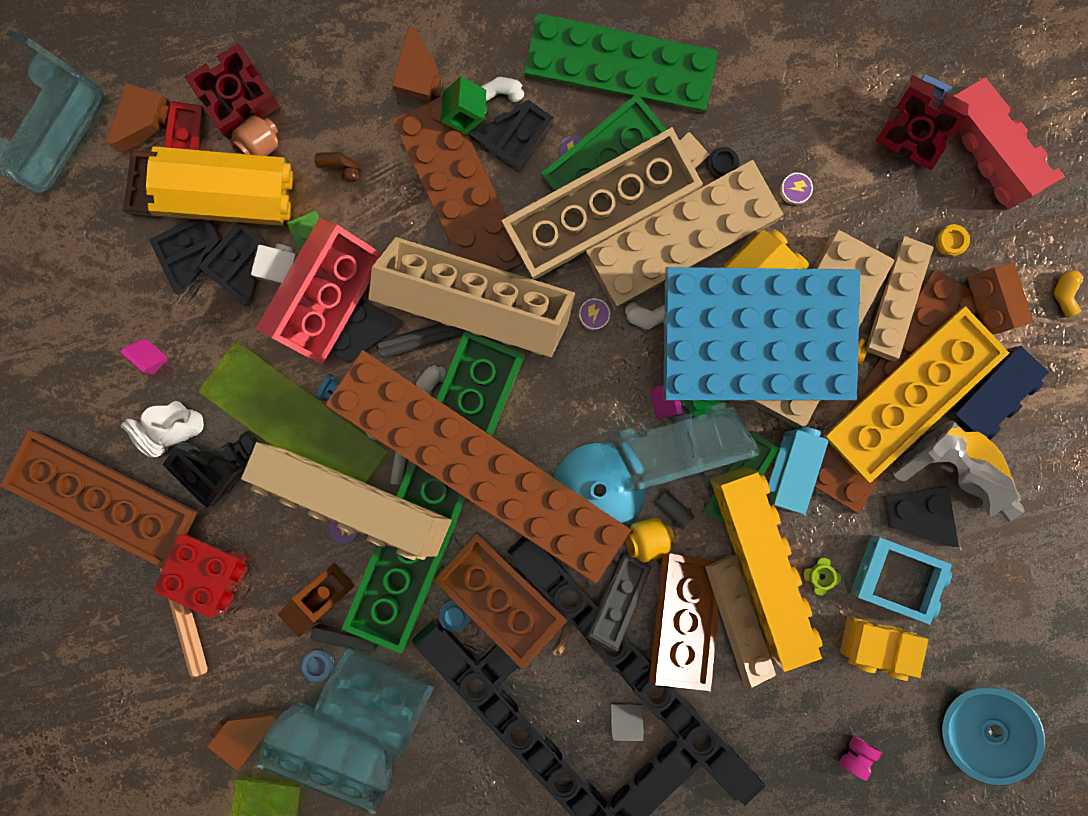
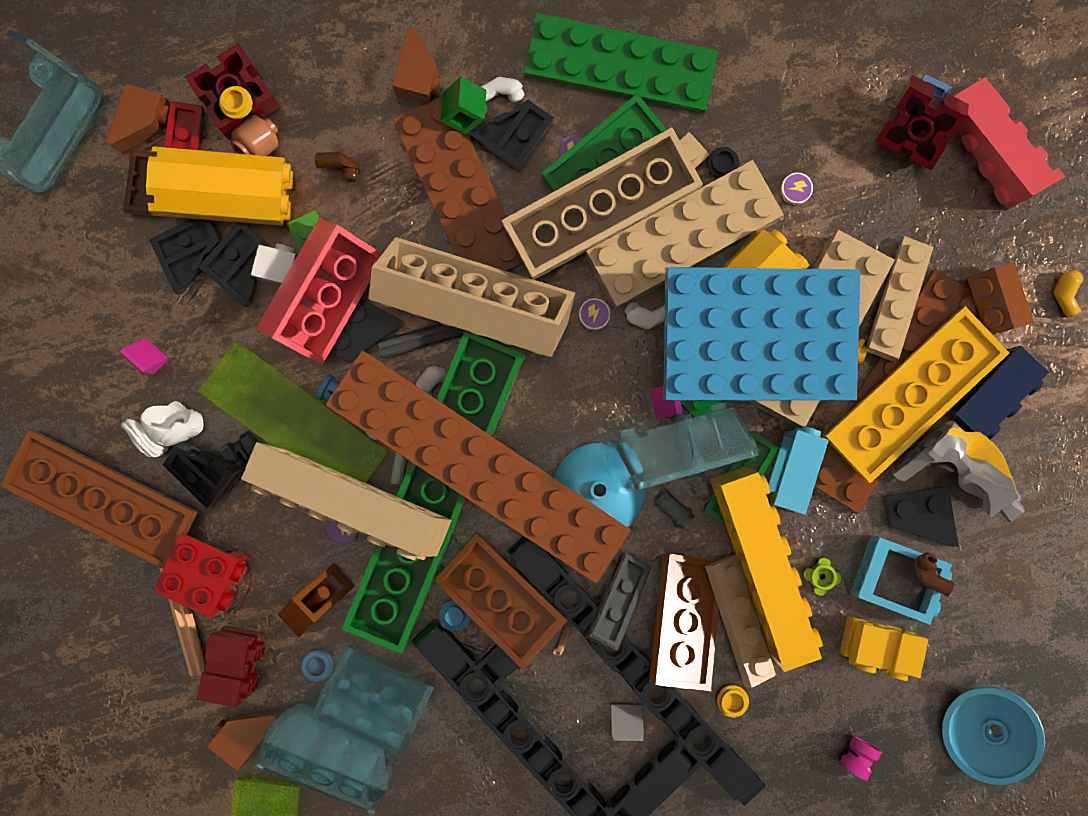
pearl dark grey tile [310,624,378,653] -> none
yellow head [625,517,674,563] -> none
yellow tile [935,224,970,257] -> none
none -> dark red brick [196,625,266,707]
none -> yellow plate [219,86,253,119]
none -> yellow plate [717,685,749,718]
none -> reddish brown arm [914,552,954,597]

